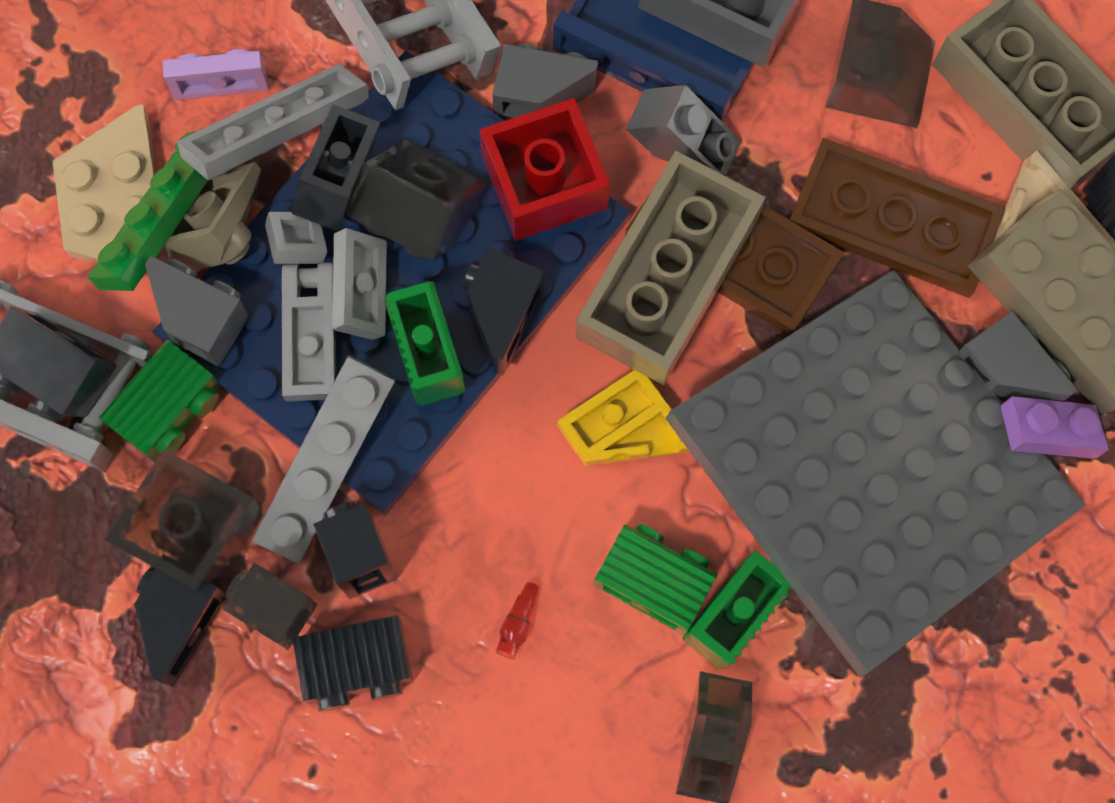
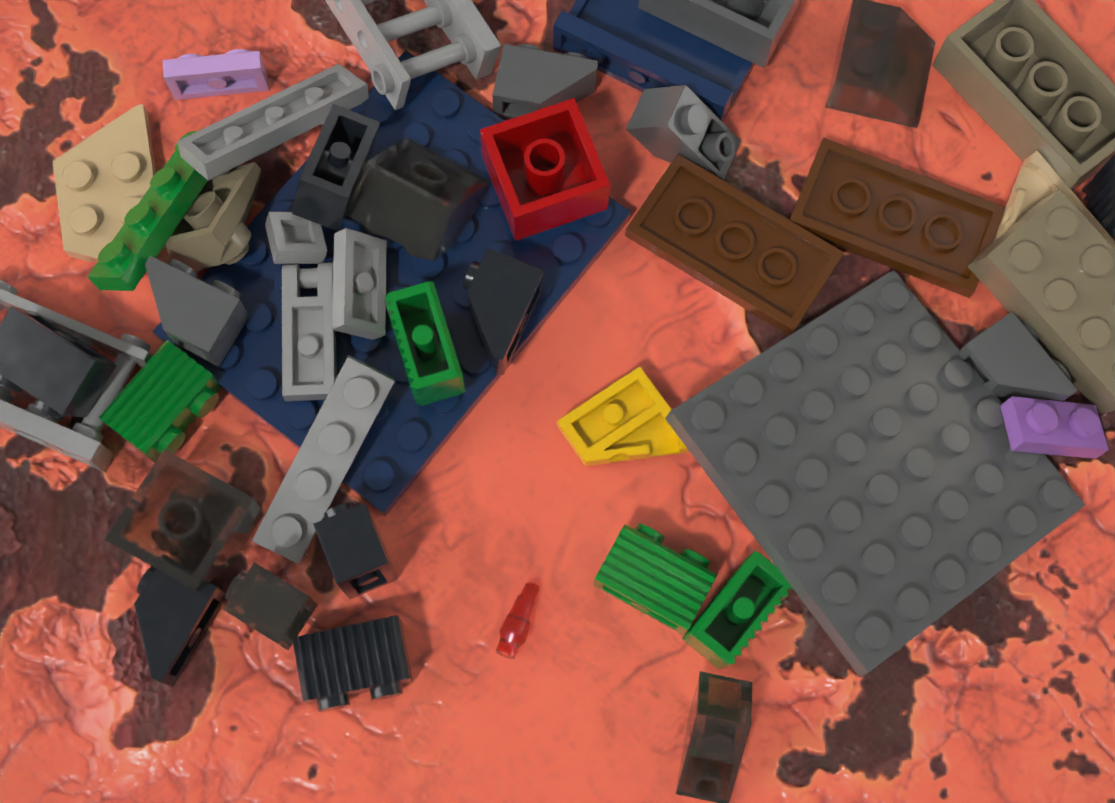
dark tan brick [576,150,766,385] -> none

